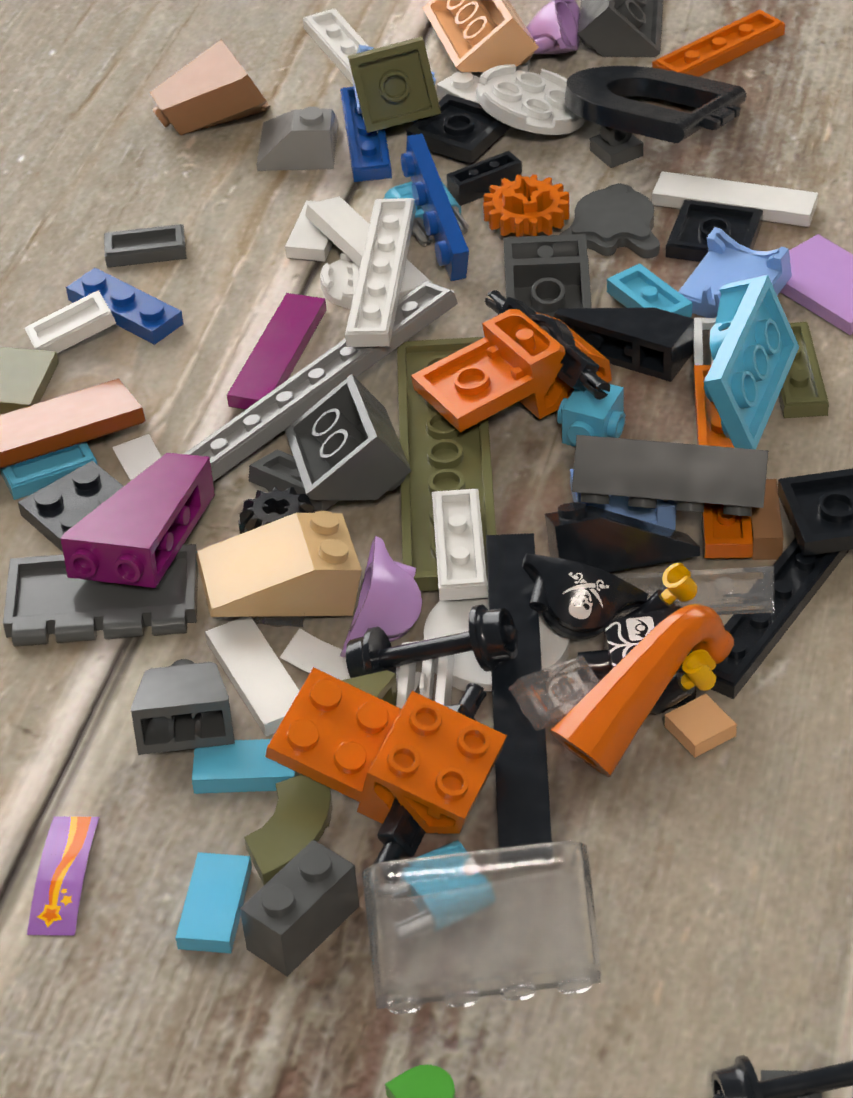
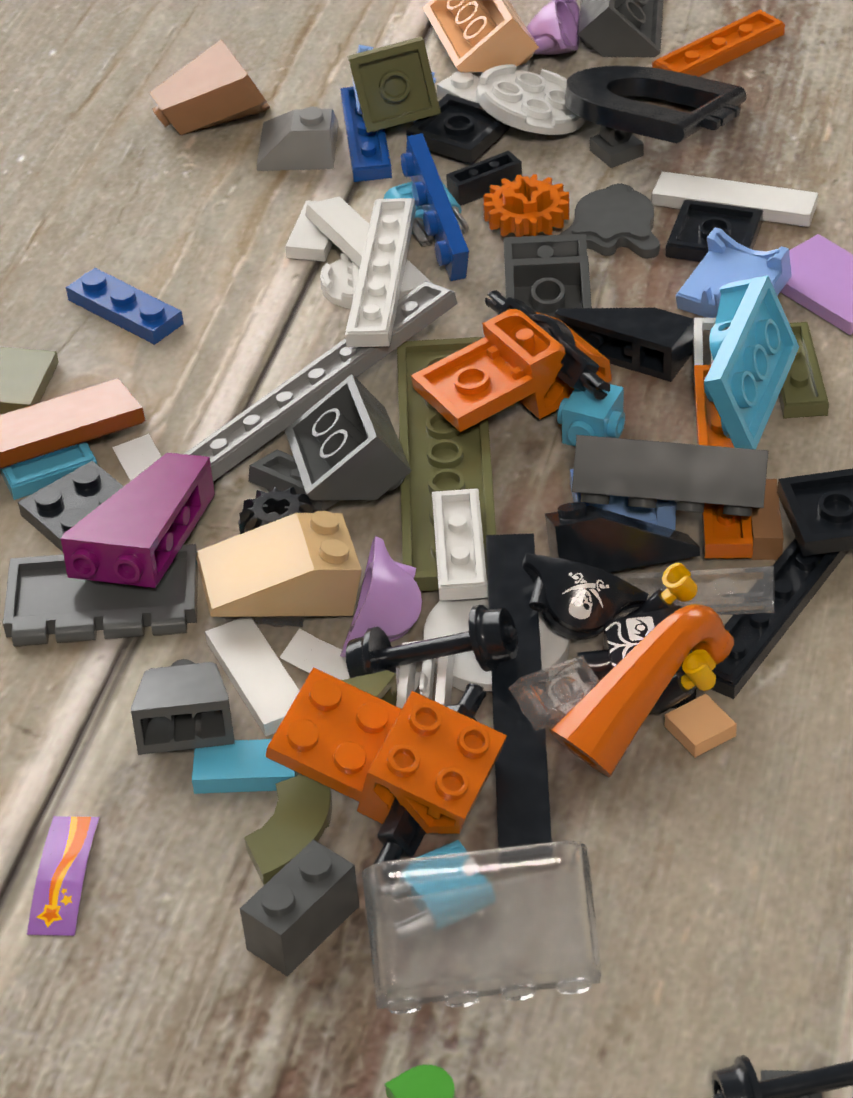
white tile [24,290,116,353] -> none
dark grey tile [104,224,187,268] -> none
medium azure tile [175,852,252,954] -> none
magenta tile [227,293,327,409] -> none
white tile [303,9,368,86] -> none
medium azure plate [607,263,693,317] -> none

